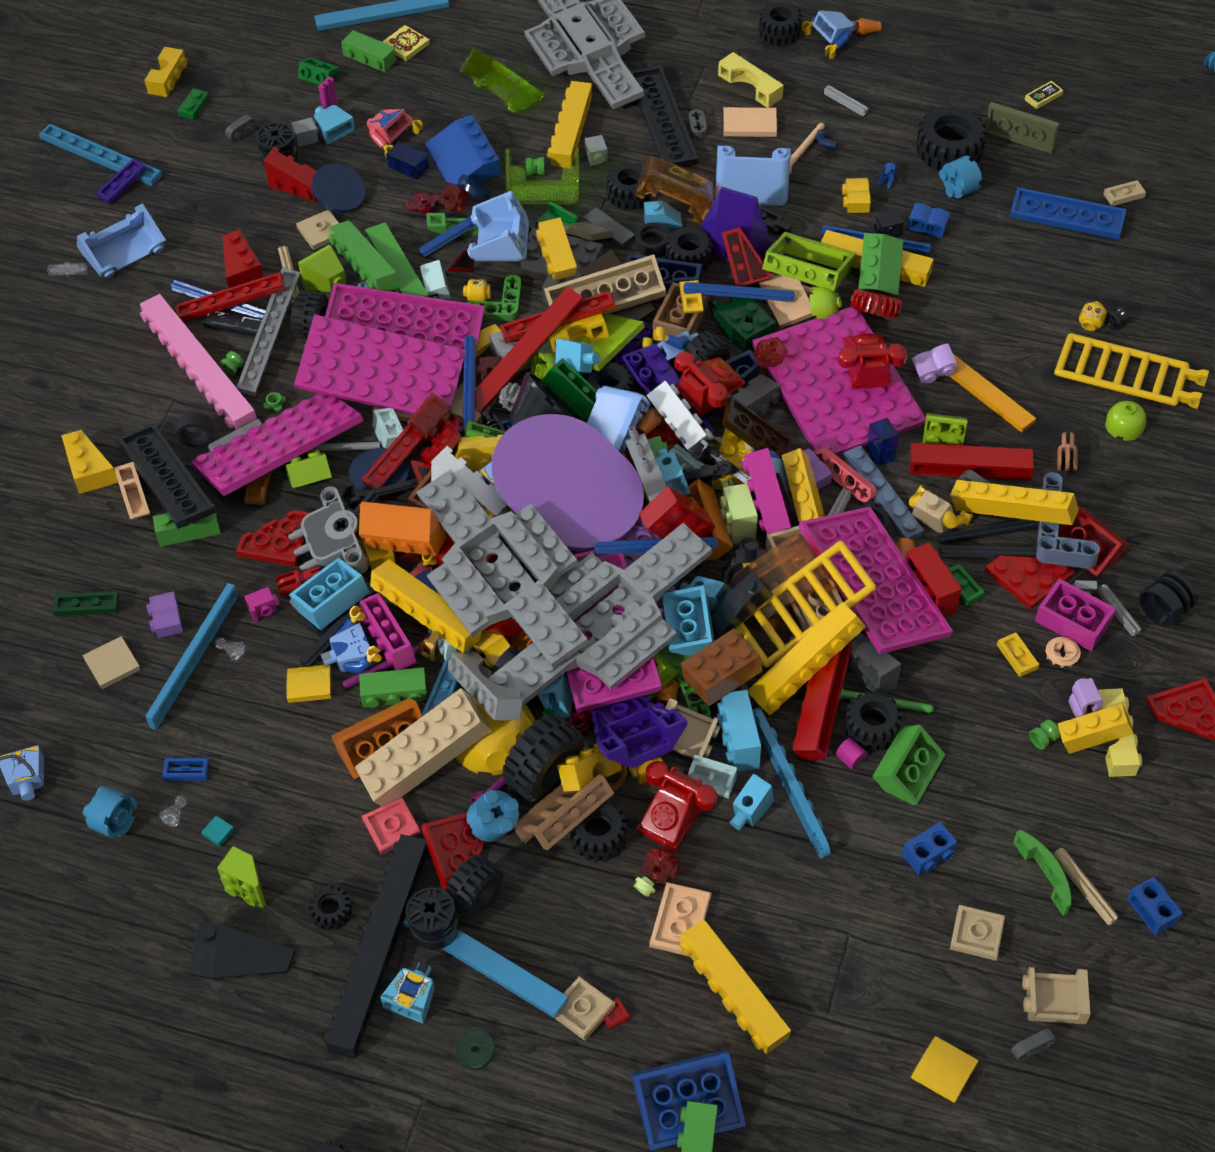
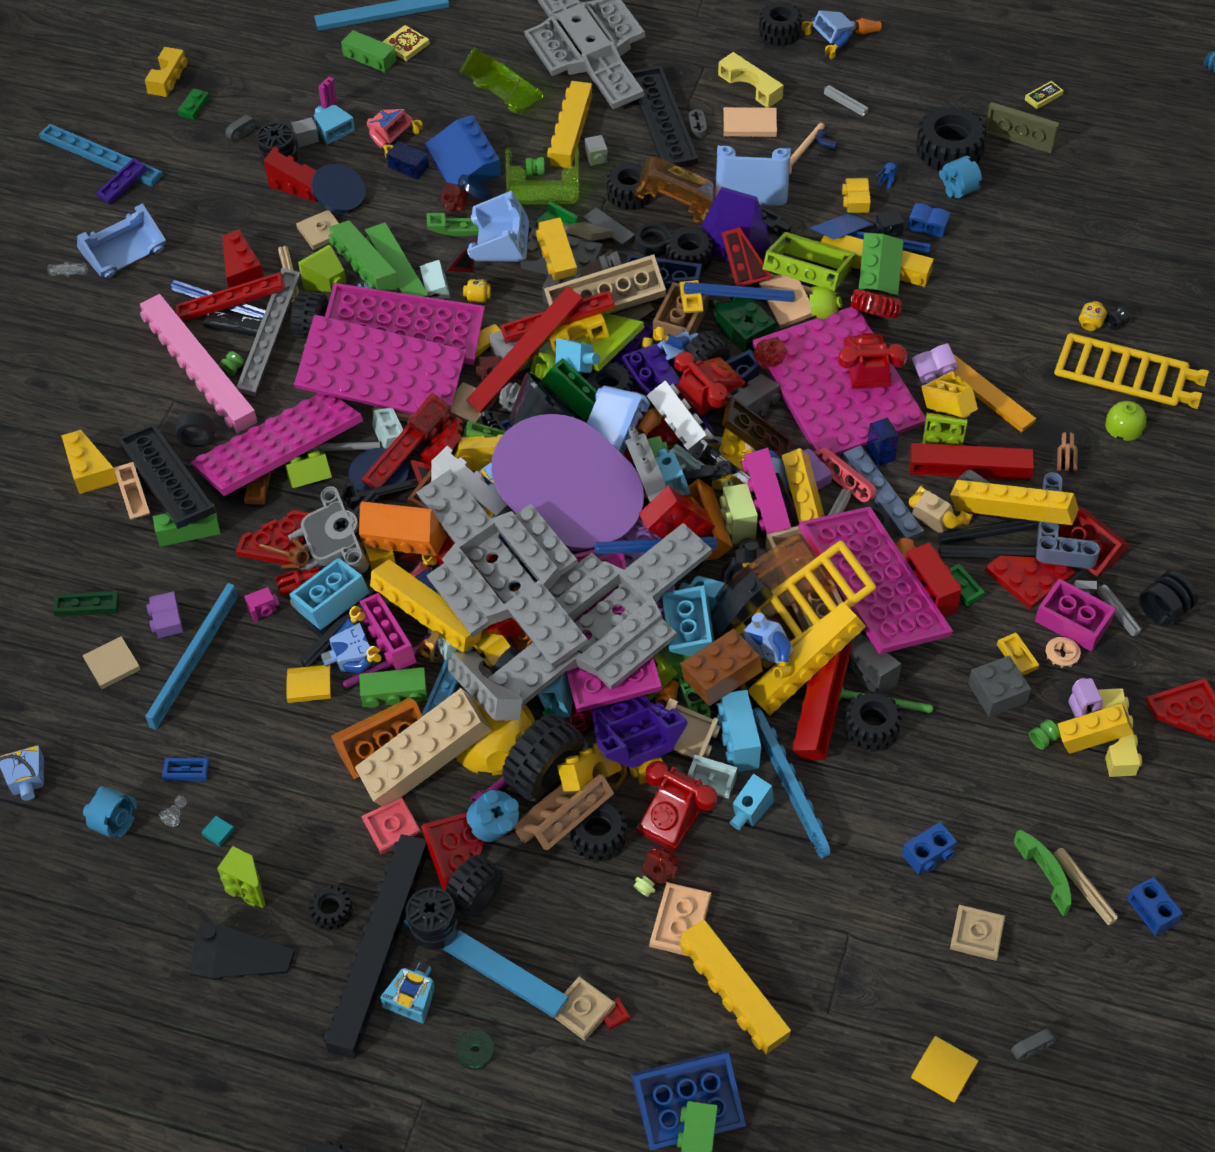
light grey axle [208,419,262,451] -> none
clear piece [215,638,245,661] -> none
bright green plate [263,392,286,411] -> none
green bracket [298,58,340,85] -> none
dark red plate [404,192,440,215] -> none
blue axle [419,216,476,257] -> none
blue axle [462,335,476,434] -> none
bright green beam [467,275,522,321] -> none
medium azure slope [644,201,682,229] -> none
dark pink brick [836,738,868,769] -> none
bright green slope [872,725,946,805] -> none
blue plate [1010,187,1126,240] -> none
tan panel [1022,967,1090,1024] -> none
tan plate [1104,180,1146,206] -> none
none -> dark orange plant [260,537,309,569]
none -> dark grey wheel [599,251,621,270]
none -> torso [742,613,794,679]
none -> blue sticker [811,213,872,240]
none -> yellow wedge [921,371,978,418]
none -> dark grey brick [968,655,1031,717]

